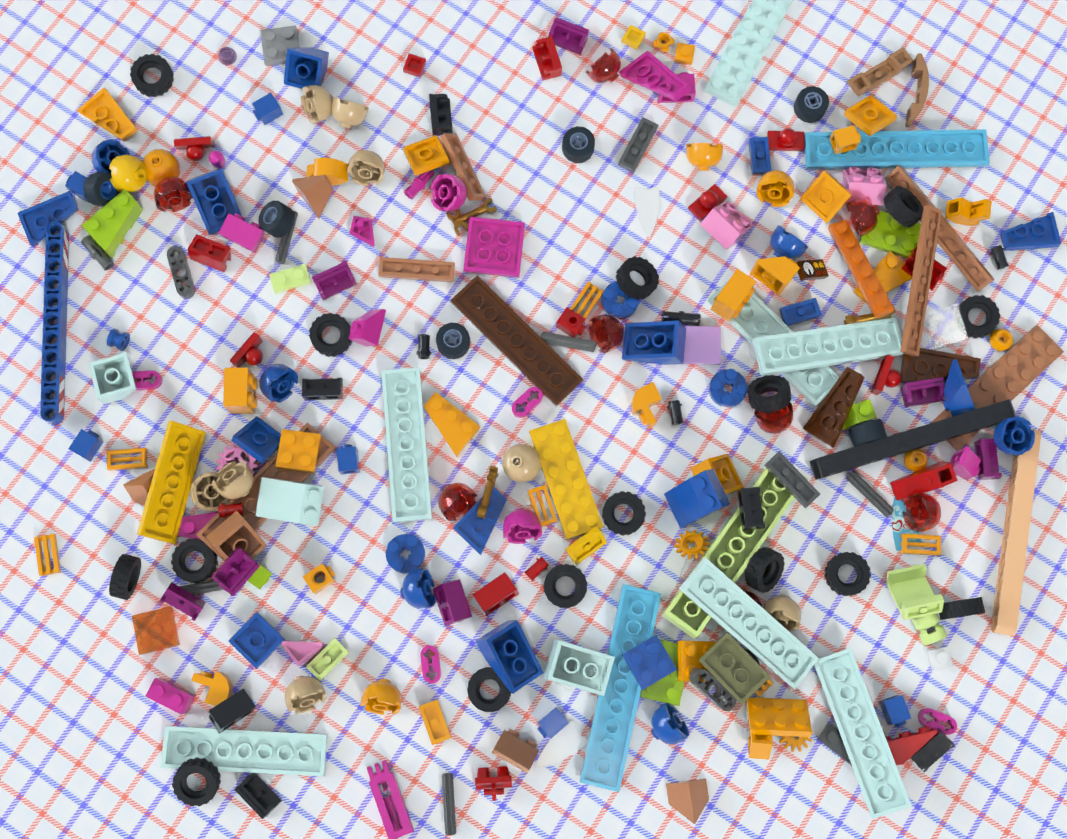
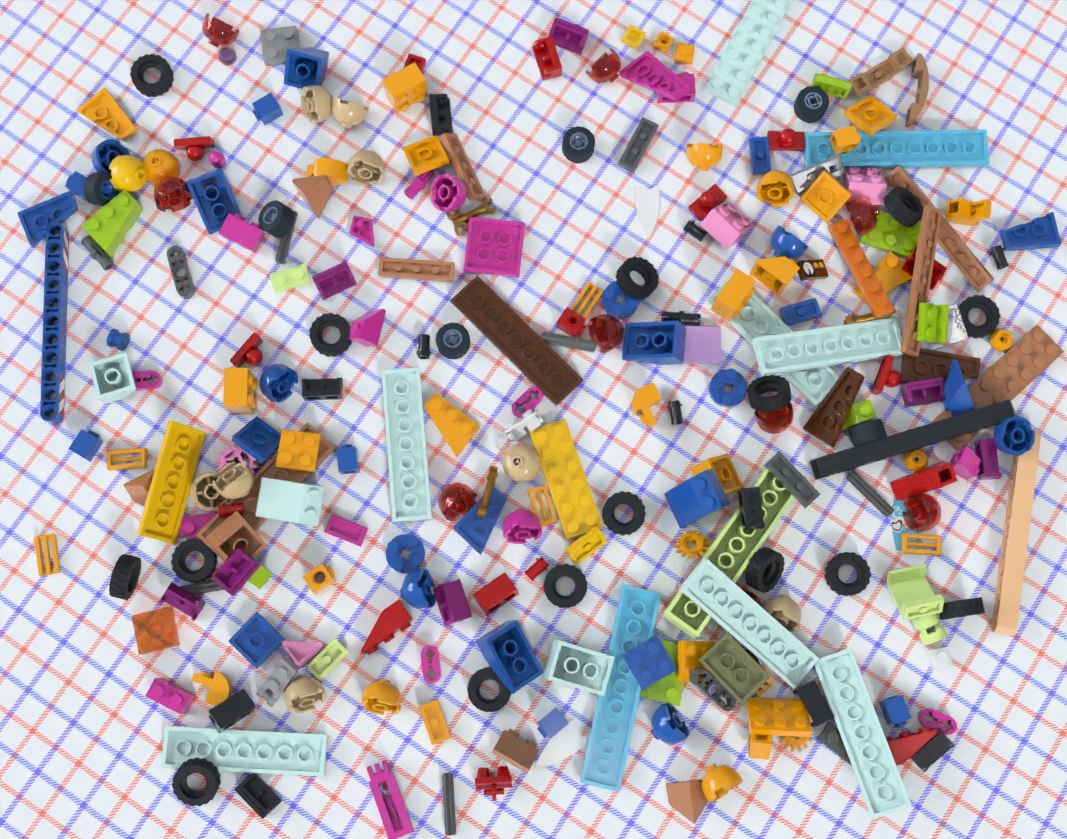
red hinge [188,234,231,273] -> none
none -> clear red cylinder [202,13,240,48]
none -> light grey plate [256,655,300,707]
none -> dark pink tile [324,514,368,547]
none -> red slope [361,600,413,655]
none -> light orange brick [382,62,428,113]
none -> white hinge [504,409,544,441]
none -> black pin [683,220,708,242]
none -> light orange cylinder [701,764,743,803]
none -> light grey plate [790,155,845,193]
none -> black hinge [793,680,834,727]
none -> lime bracket [812,73,852,99]
none -> lime bracket [916,302,949,343]

